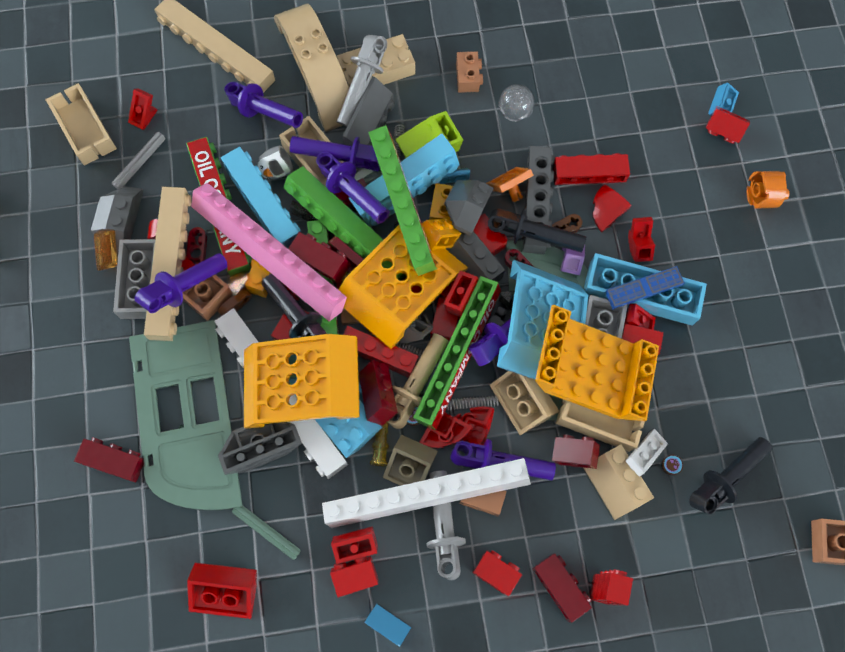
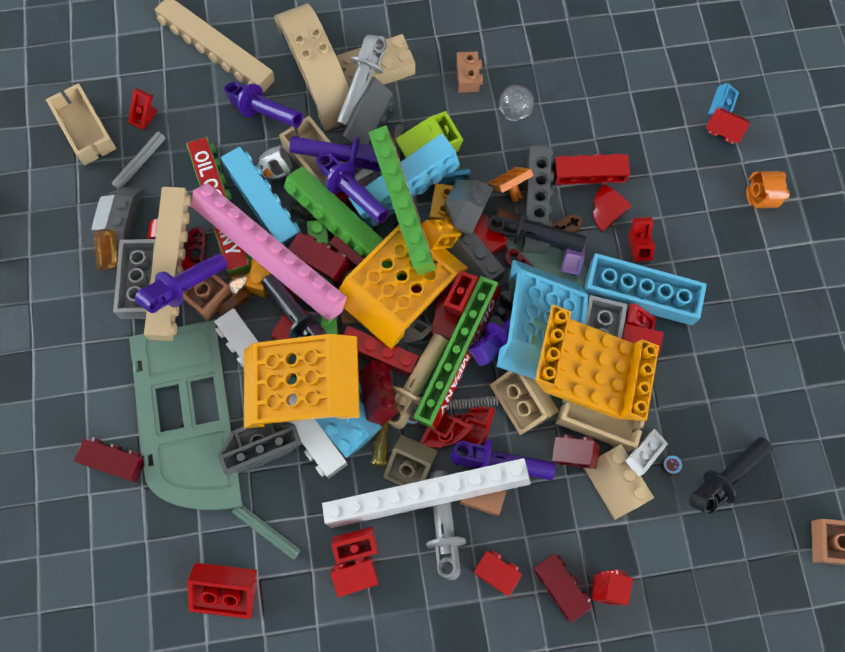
dark azure slope [364,604,411,647] -> none
blue tile [605,266,685,309] -> none

